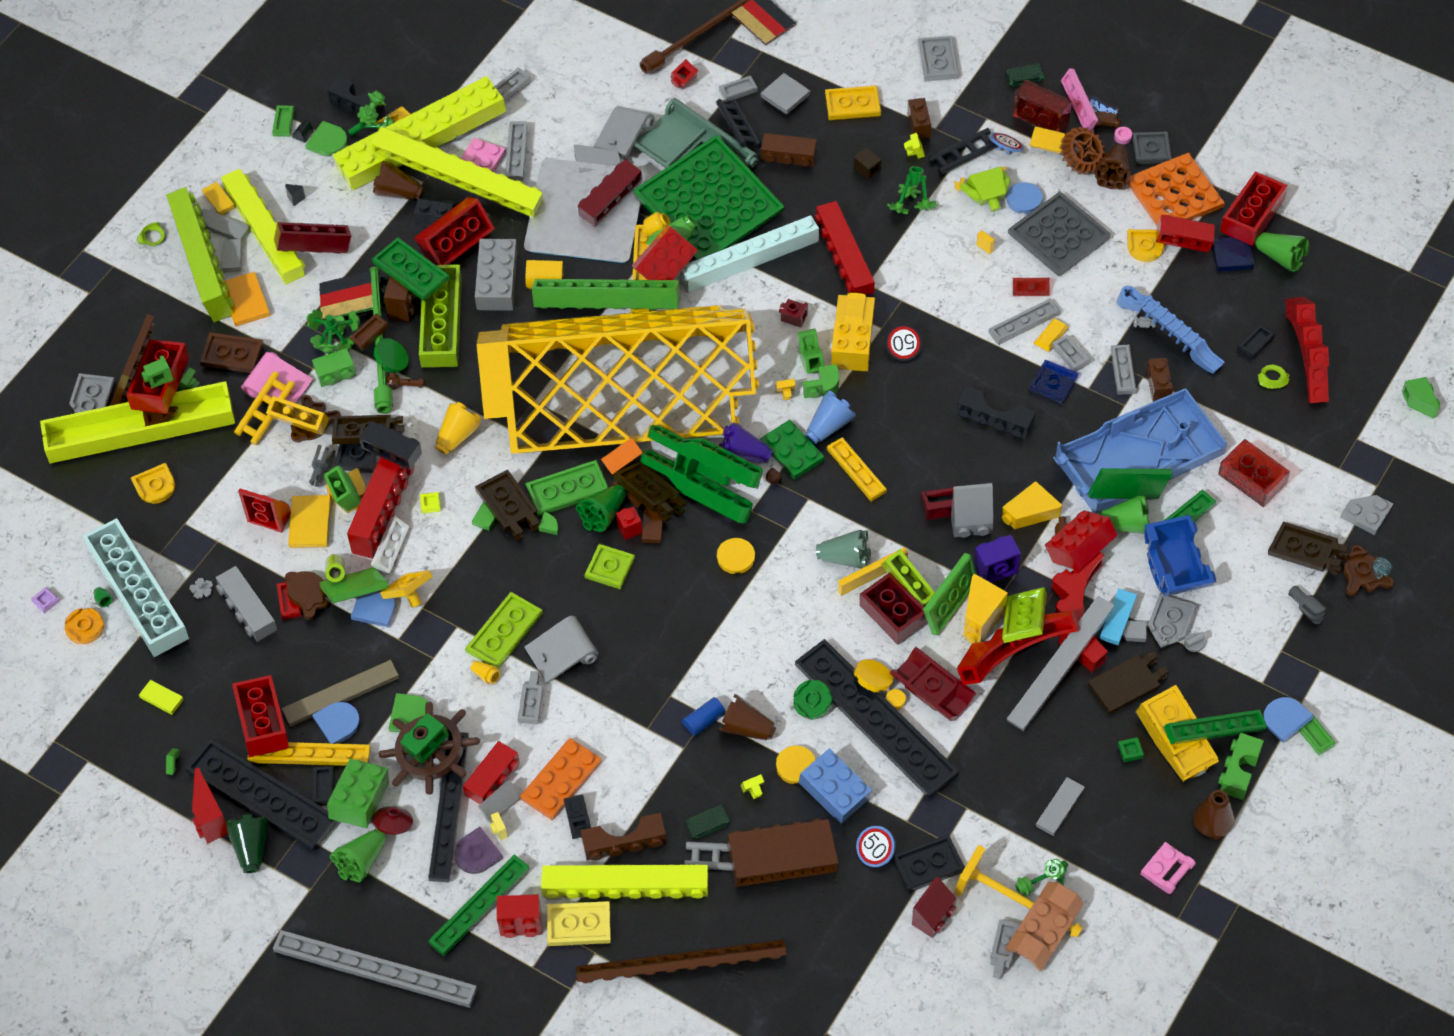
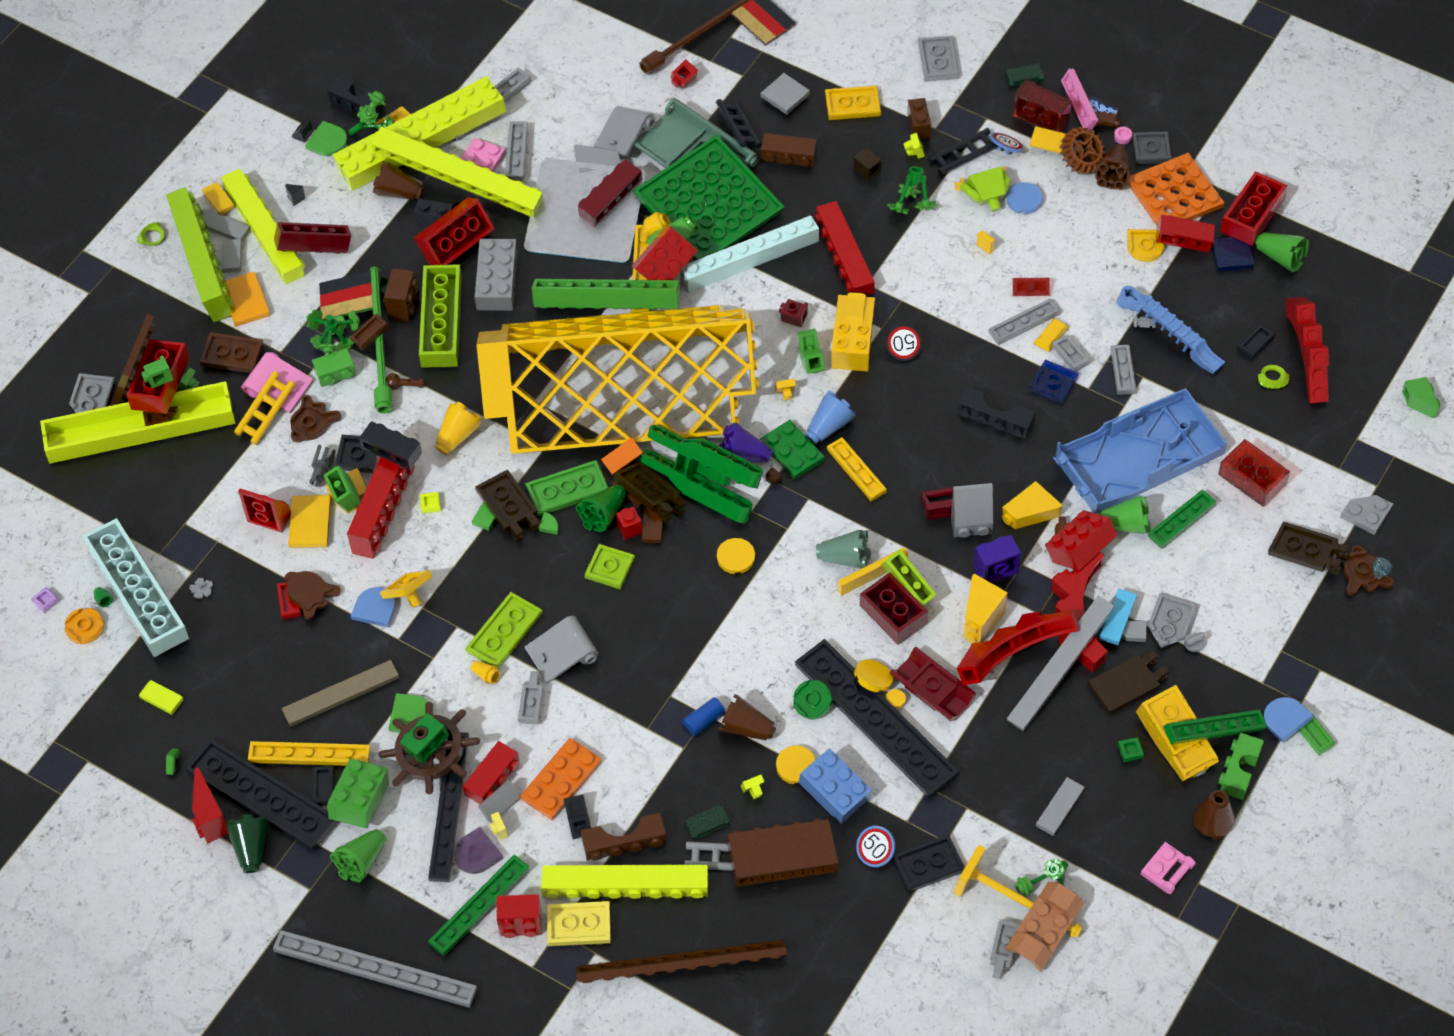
yellow tile [131,463,175,504] -> none
light grey brick [216,566,277,642] -> none
red brick [232,675,289,758] -> none
yellow brick [266,396,330,435] -> none
bright green tile [272,105,295,137] -> none
medium blue tile [312,702,360,744] -> none
bright green tile [320,567,388,603] -> none
lime brick [325,554,345,582] -> none
dark brown tile [332,415,404,445] -> none
white plate [371,516,409,575] -> none
green tile [372,237,450,301] -> none
dark red dish [372,806,413,835] -> none
green tile [374,338,408,373] -> none
yellow brick [526,260,564,289] -> none
light grey tile [719,76,758,102] -> none
bright green brick [803,364,839,398] -> none
dark red slope [912,876,957,938] -> none
bright green tile [923,553,977,636] -> none
lime tile [1002,587,1047,643] -> none
dark grey plate [1008,191,1111,276] -> none
green tile [1088,468,1172,499] -> none
blue cylinder [1144,515,1216,596] -> none
reddish brown brick [1146,358,1173,402] -> none
dark grey arm [1288,585,1326,624] -> none

